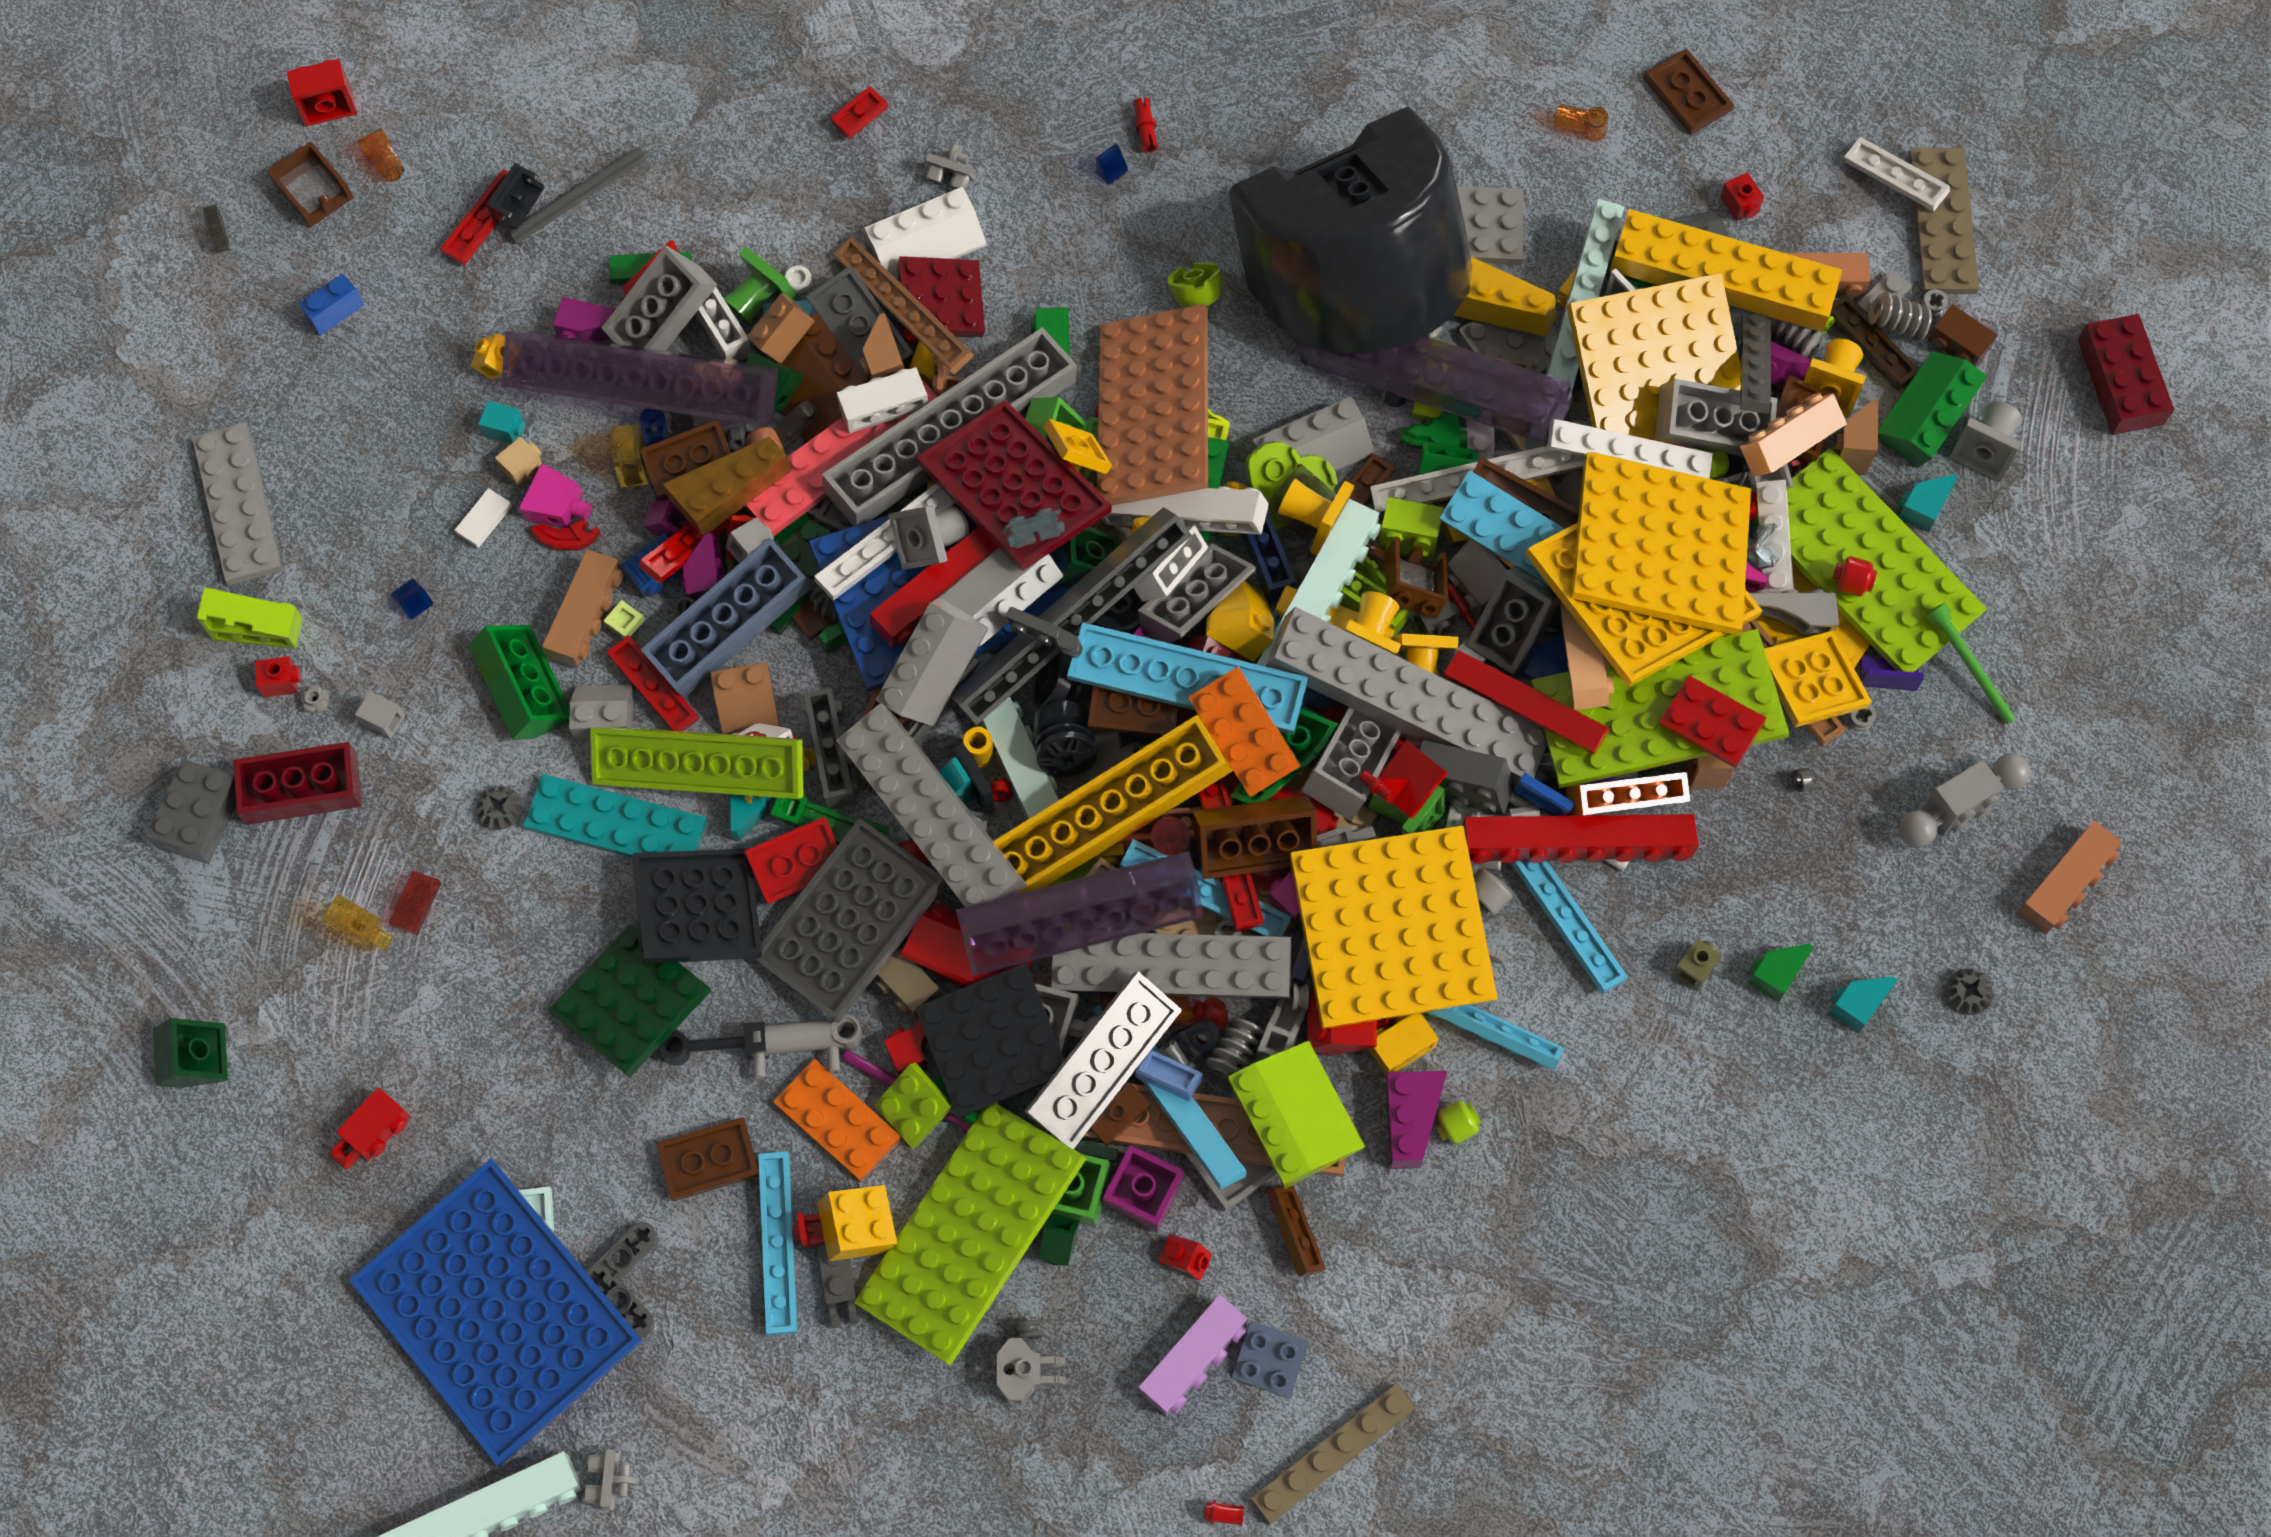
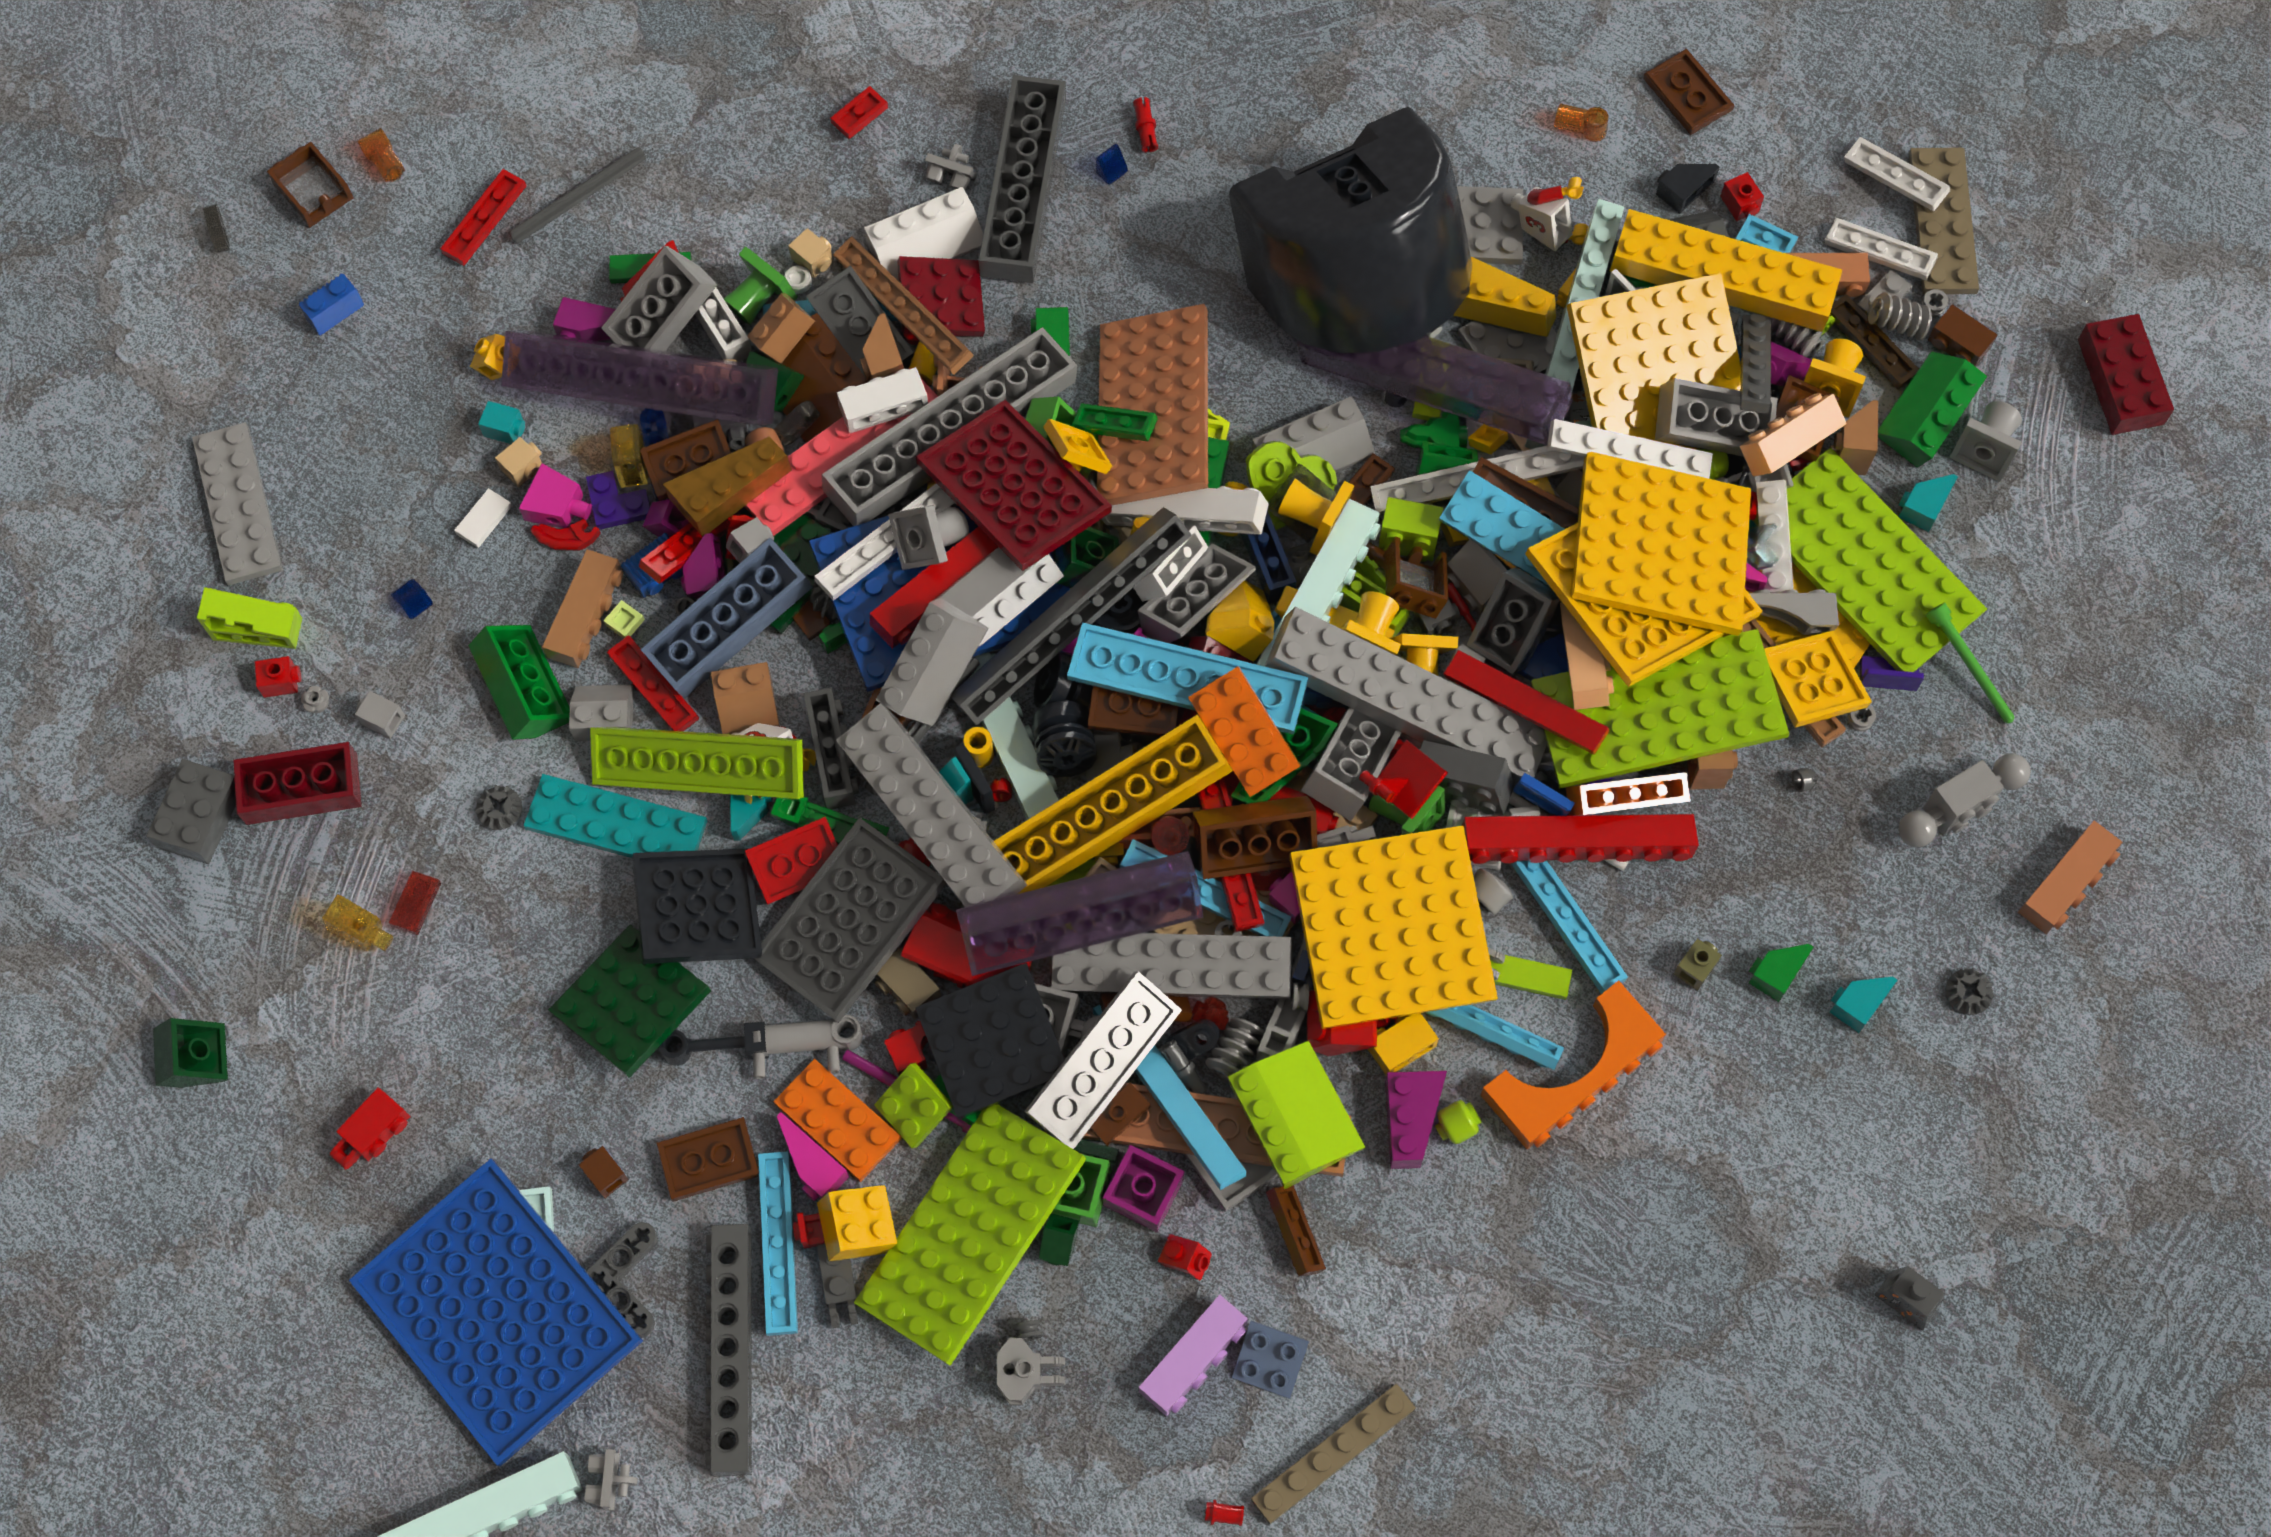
red brick [286,59,358,127] -> none
black hinge [487,163,545,230] -> none
clear light blue hinge [1003,508,1065,549] -> none
dark grey hinge [1005,606,1083,658] -> none
medium blue tile [1136,1050,1203,1101] -> none
lime cylinder [1167,262,1223,310] -> none
red plate [1659,675,1767,769] -> none
red head [1832,556,1877,597] -> none
none -> reddish brown brick [578,1146,629,1199]
none -> dark purple plate [586,471,650,530]
none -> dark grey brick [705,1224,752,1477]
none -> dark pink slope [777,1112,849,1201]
none -> tan brick [788,228,833,278]
none -> dark grey brick [979,75,1066,283]
none -> green tile [1071,403,1158,442]
none -> yellow plate [1468,422,1508,455]
none -> orange arch [1480,980,1666,1150]
none -> lime tile [1490,955,1572,1000]
none -> white torso [1511,177,1588,251]
none -> black slope [1656,164,1720,214]
none -> medium azure wing [1736,214,1798,253]
none -> white tile [1825,218,1938,281]
none -> dark grey torso [1875,1266,1944,1331]

